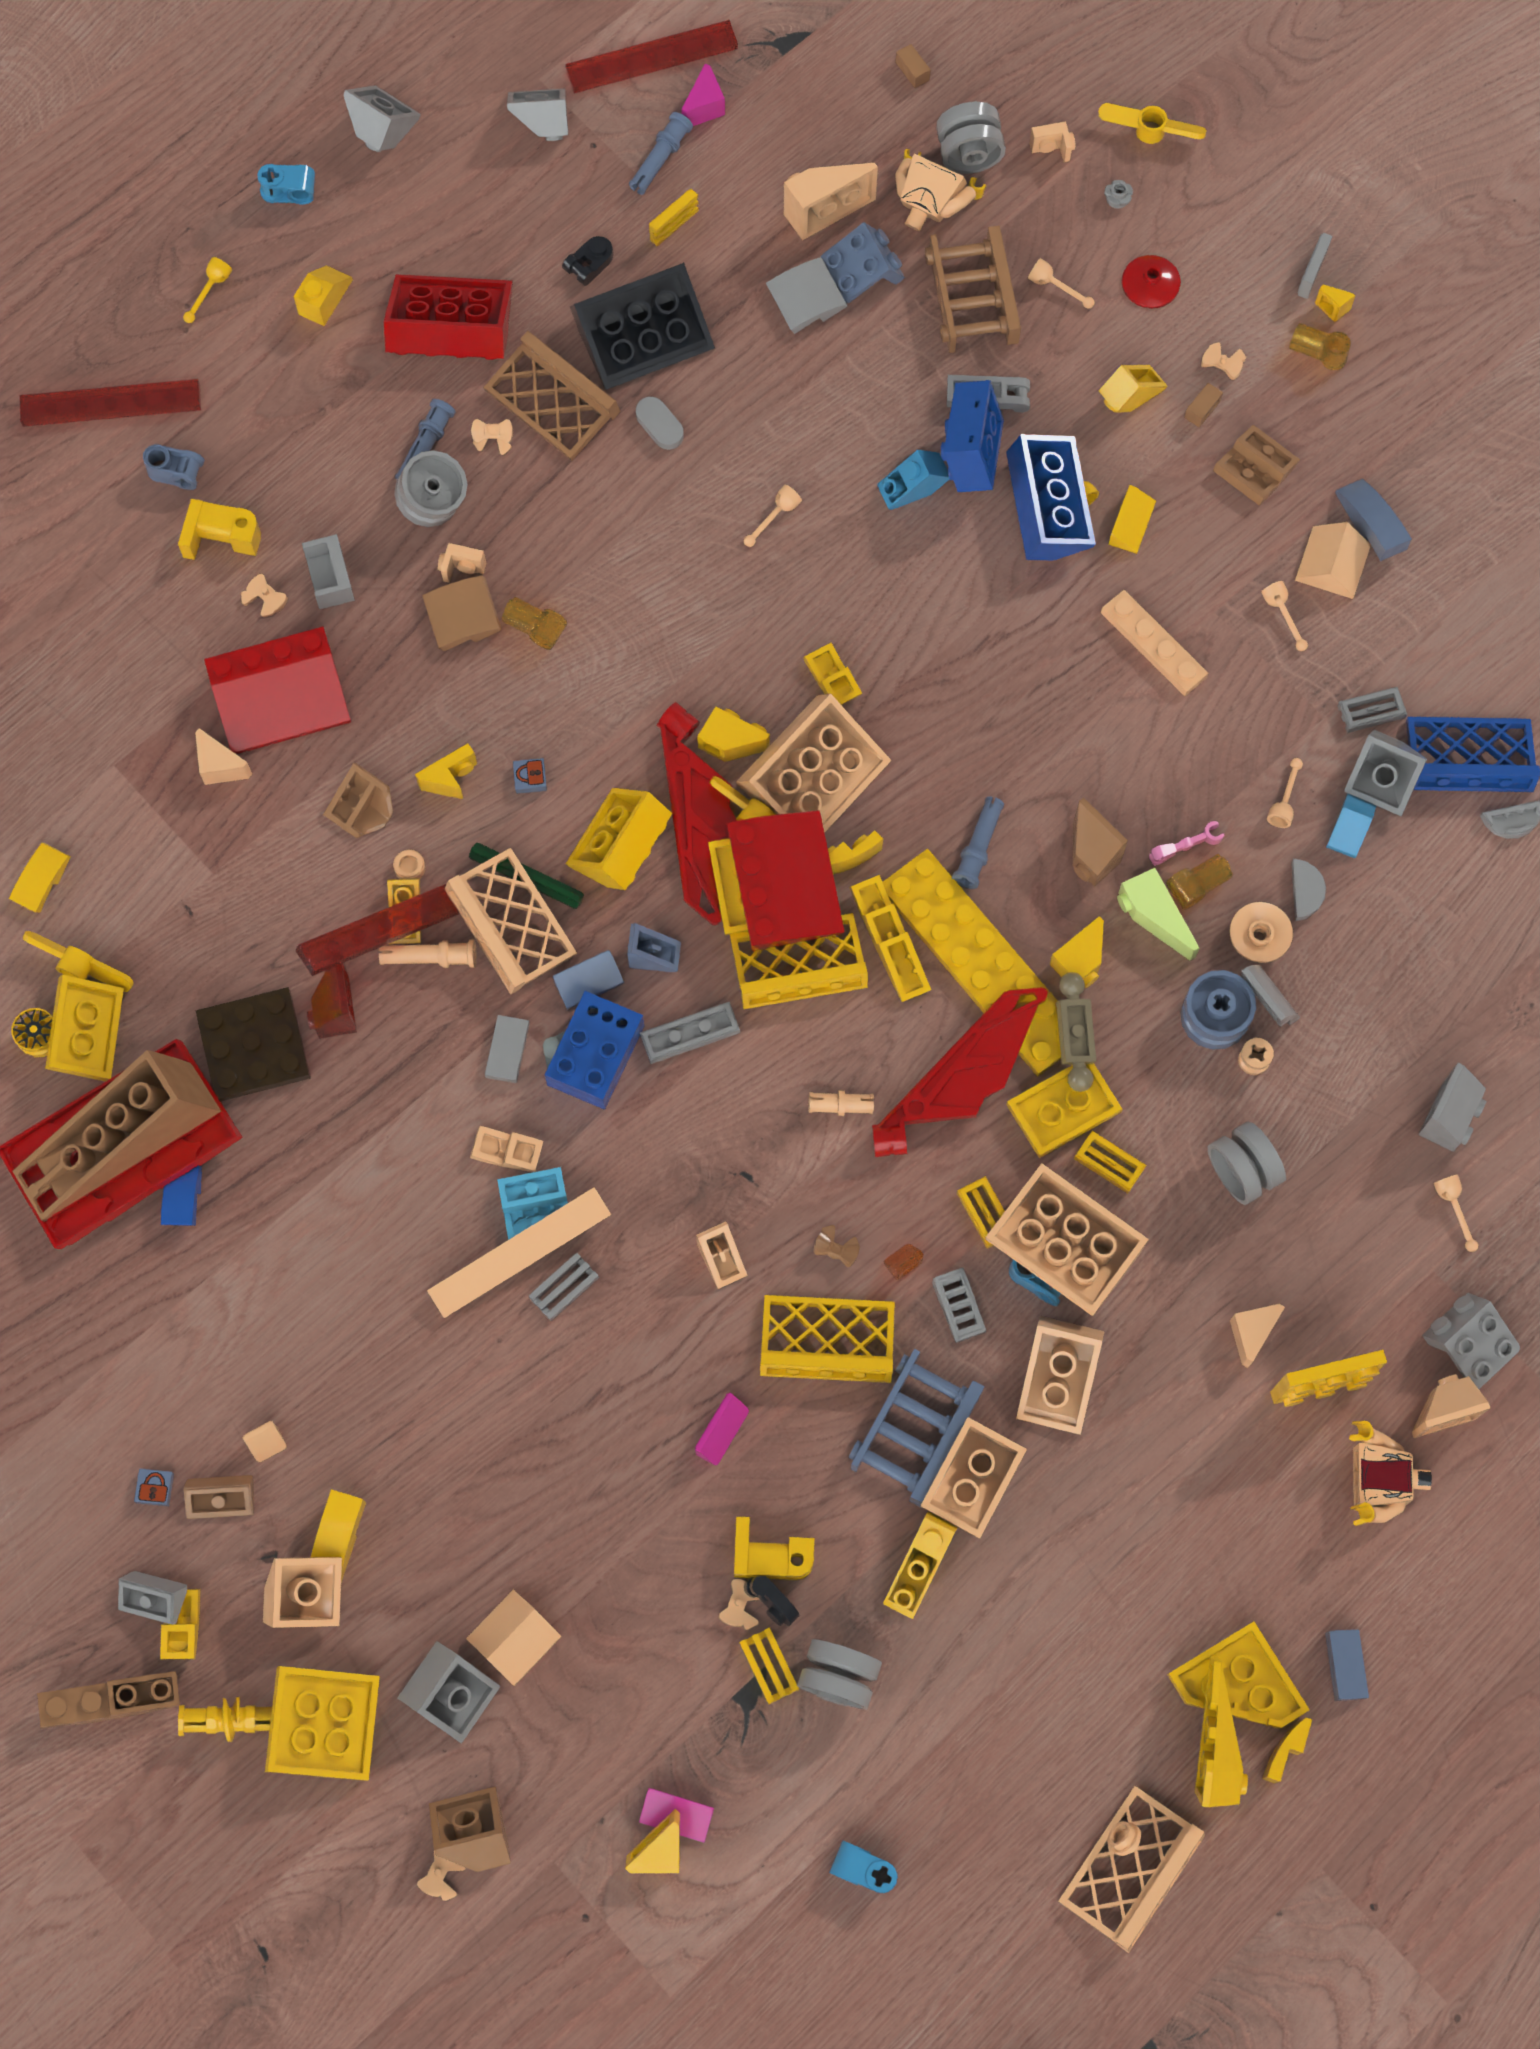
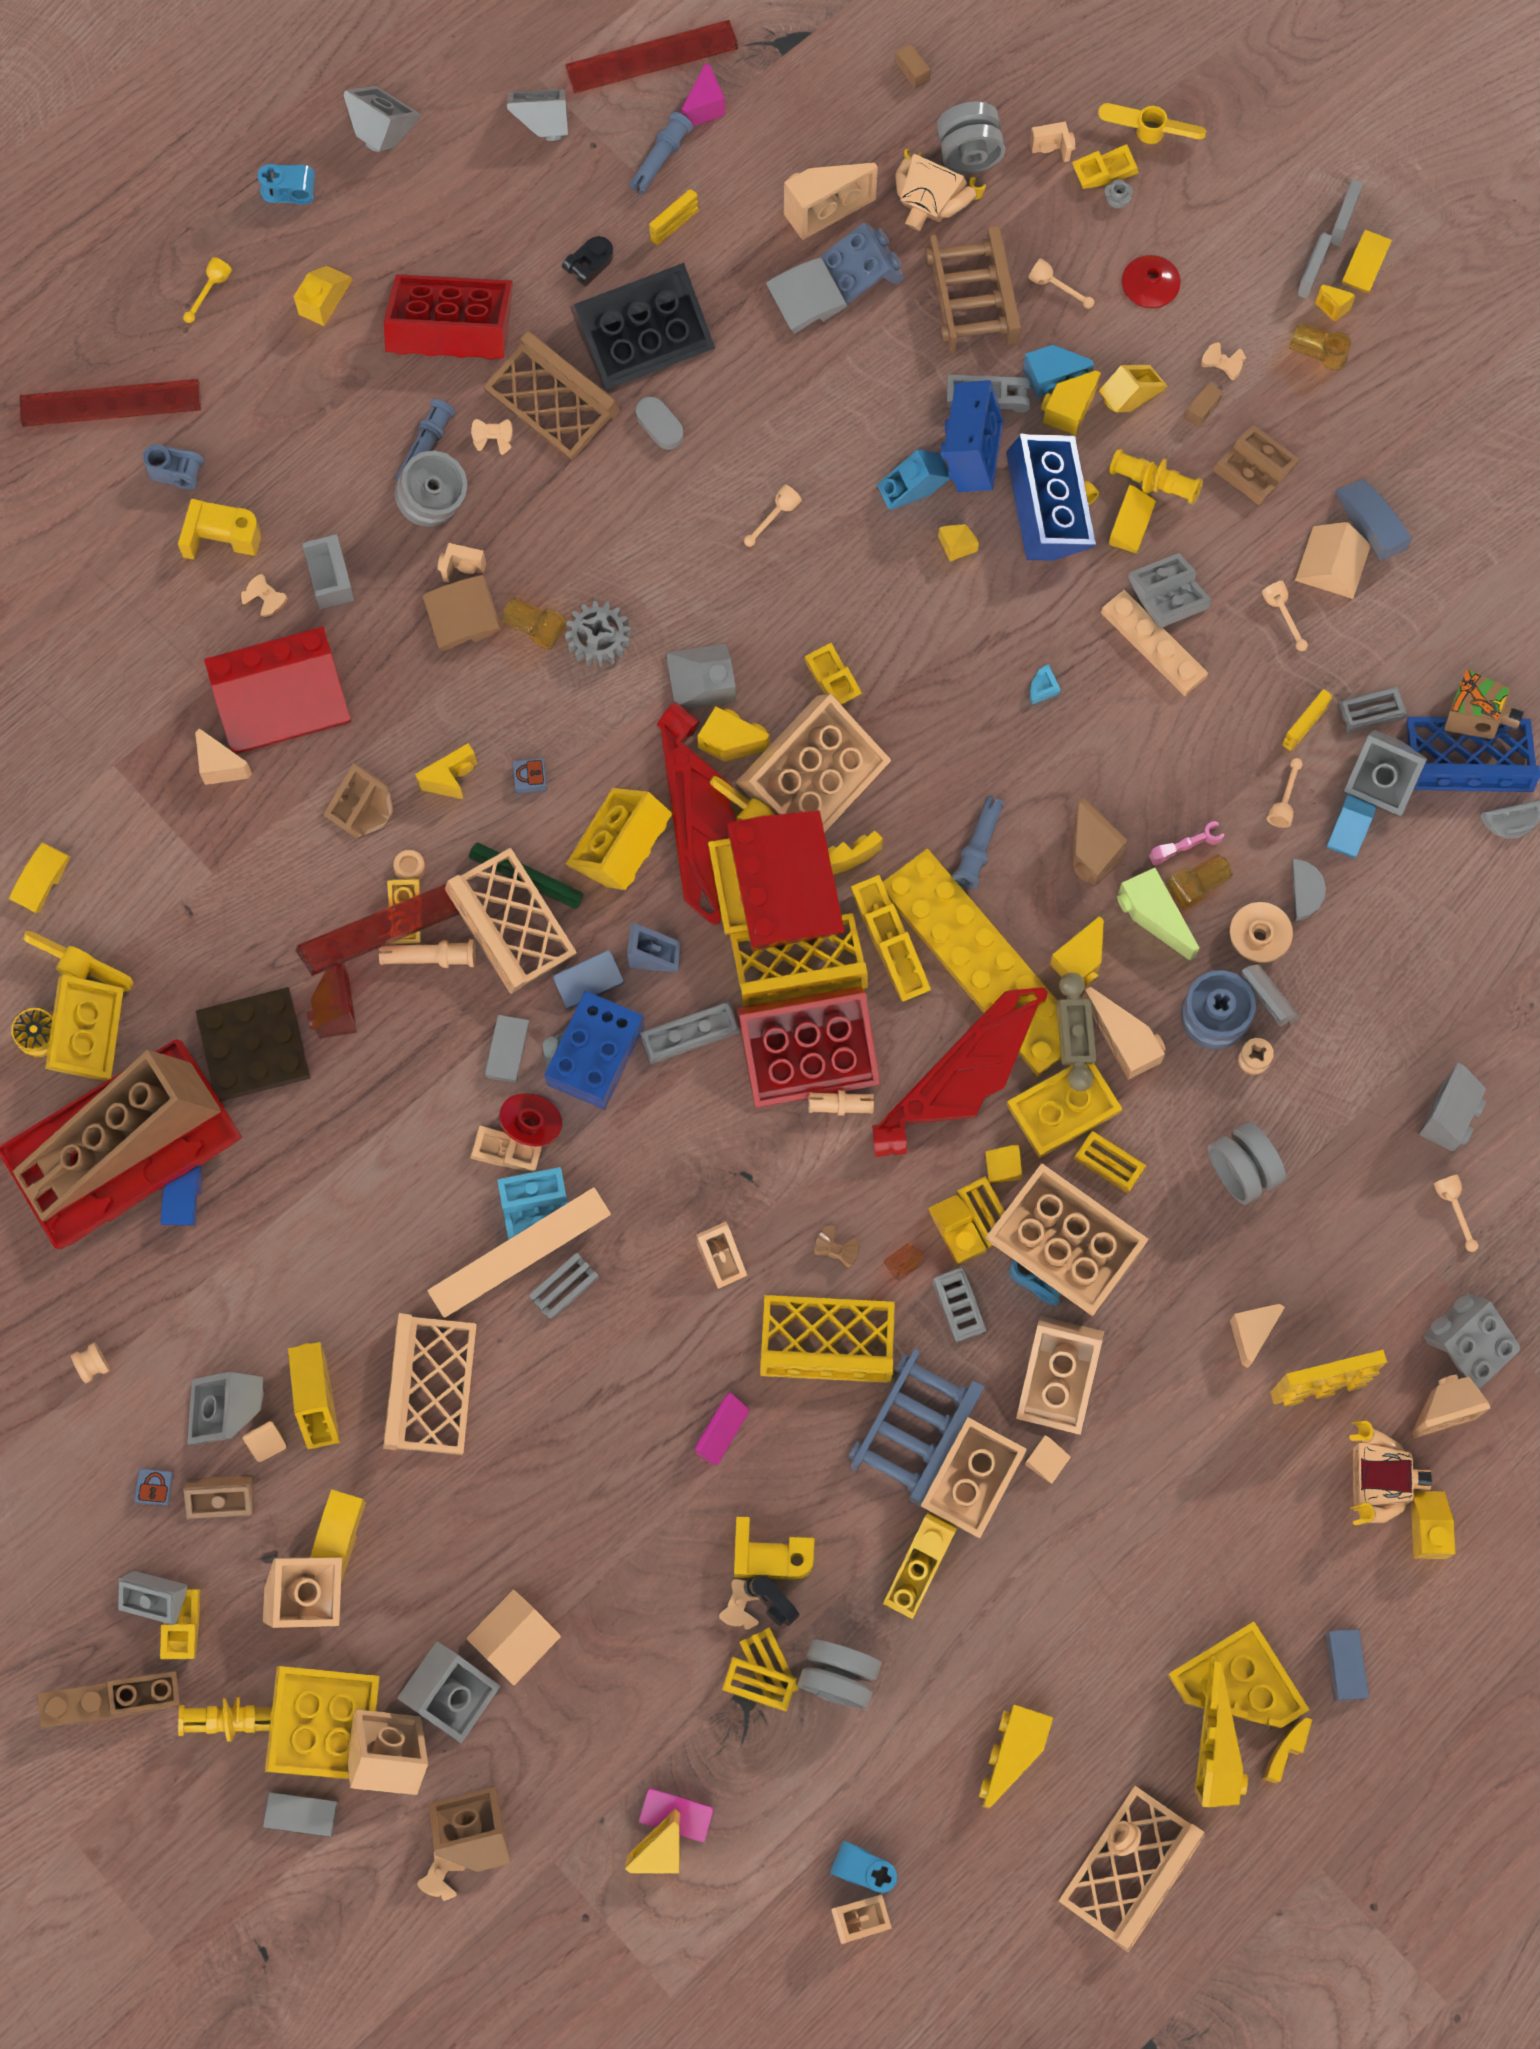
none -> light nougat wheel [71,1342,110,1384]
none -> light grey slope [187,1371,264,1446]
none -> light grey tile [263,1792,338,1837]
none -> yellow slope [288,1342,340,1450]
none -> light nougat slope [348,1709,428,1795]
none -> light nougat fence [383,1313,476,1455]
none -> red dish [499,1093,562,1147]
none -> light grey gear [565,601,631,668]
none -> light grey slope [666,644,736,709]
none -> yellow tile [722,1657,797,1712]
none -> red slope [736,986,881,1108]
none -> light nougat slope [831,1894,892,1944]
none -> yellow slope [928,1194,987,1266]
none -> yellow slope [938,524,979,562]
none -> yellow slope [978,1705,1053,1809]
none -> yellow slope [985,1145,1022,1183]
none -> dark azure slope [1023,345,1094,398]
none -> light nougat slope [1025,1435,1071,1484]
none -> medium azure tile [1029,664,1061,705]
none -> yellow slope [1041,370,1101,436]
none -> yellow slope [1072,144,1139,189]
none -> light nougat slope [1082,987,1166,1080]
none -> yellow piece [1109,449,1203,505]
none -> light grey slope [1128,553,1212,628]
none -> yellow tile [1282,689,1332,751]
none -> light grey tile [1331,179,1363,246]
none -> yellow slope [1342,230,1392,294]
none -> yellow slope [1411,1491,1455,1559]
none -> torso [1444,668,1524,739]

